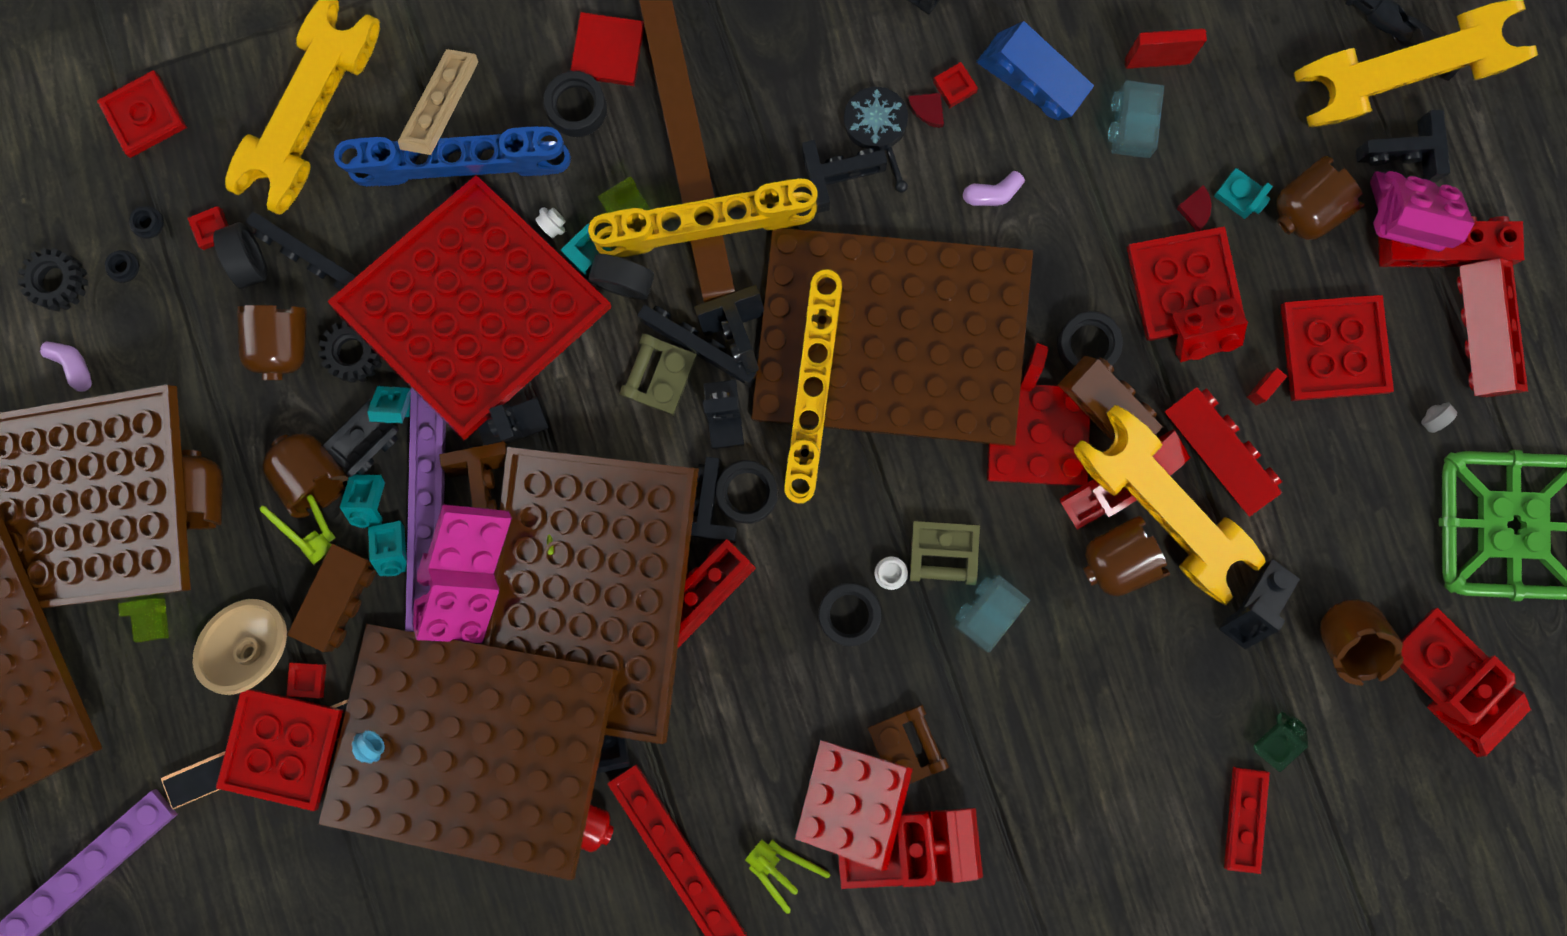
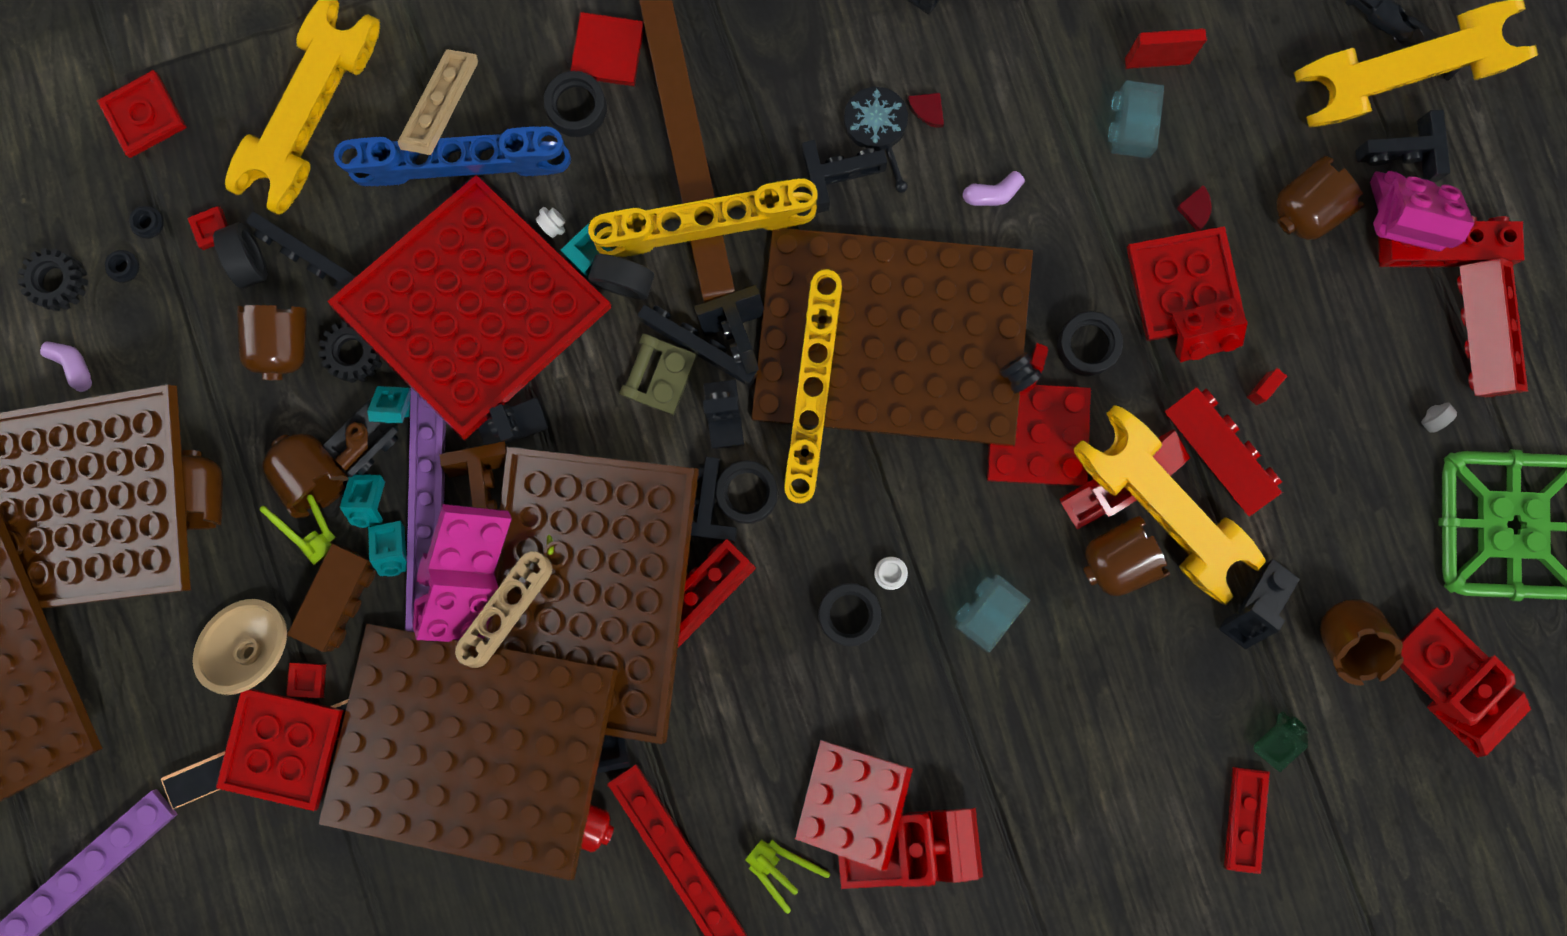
clear neon green panel [118,598,169,642] -> none
medium azure plate [352,730,385,763] -> none
clear neon green panel [598,176,650,213] -> none
reddish brown plate [867,704,949,784] -> none
olive plate [909,521,980,585] -> none
red tile [933,62,978,109] -> none
blue wedge [976,21,1094,120] -> none
reddish brown brick [1058,356,1162,442] -> none
teal bracket [1214,168,1273,219] -> none
red plate [1281,295,1394,401] -> none
none -> reddish brown arm [334,422,368,471]
none -> tan beam [455,552,552,668]
none -> black wheel [999,352,1042,394]

